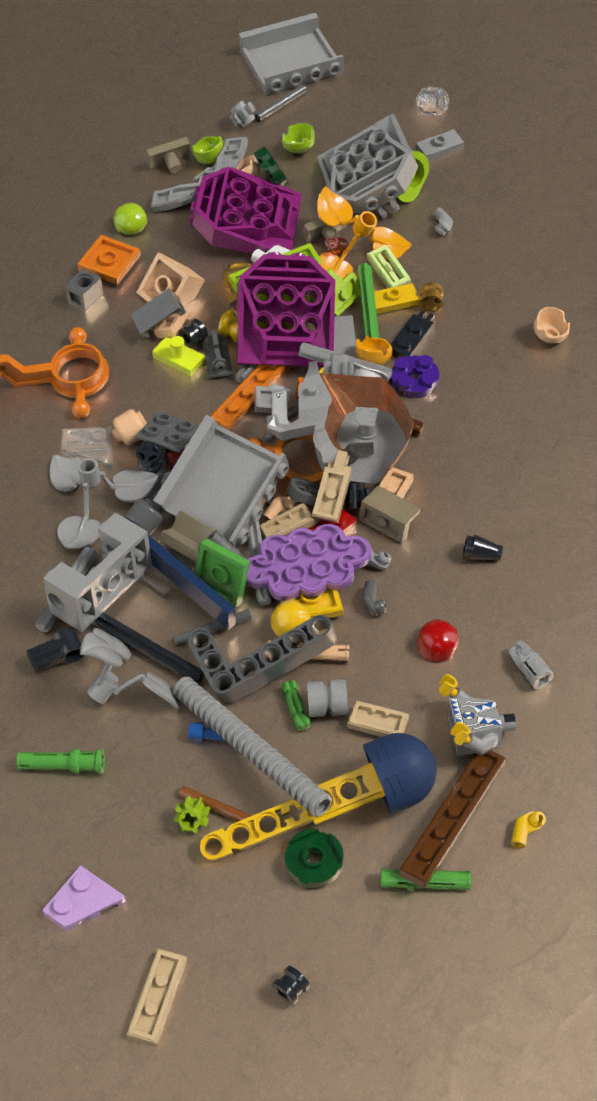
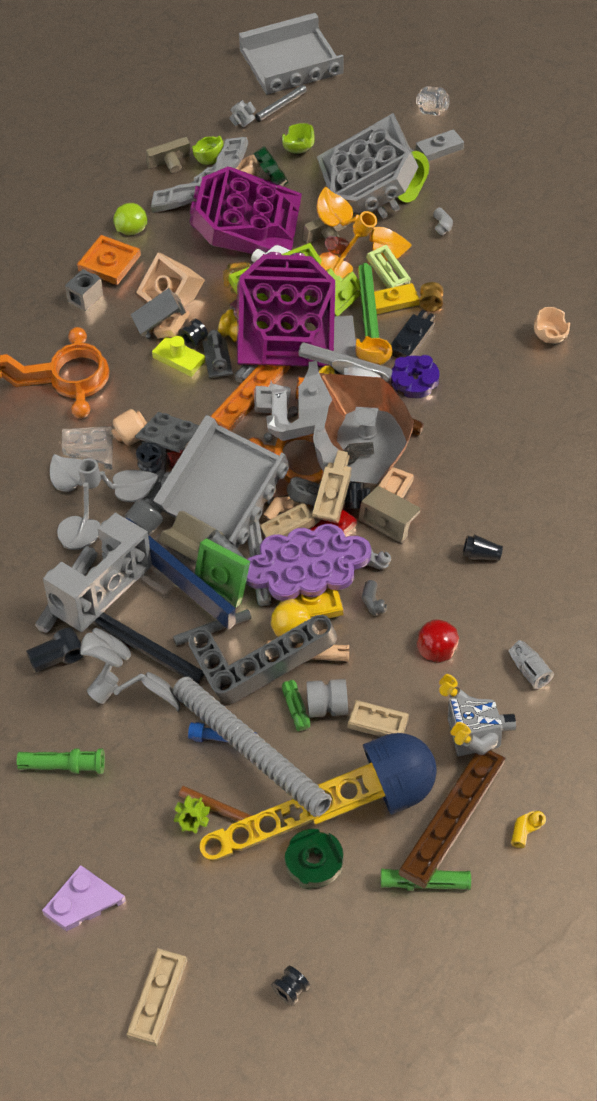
light grey gear [323,354,354,380] -> none

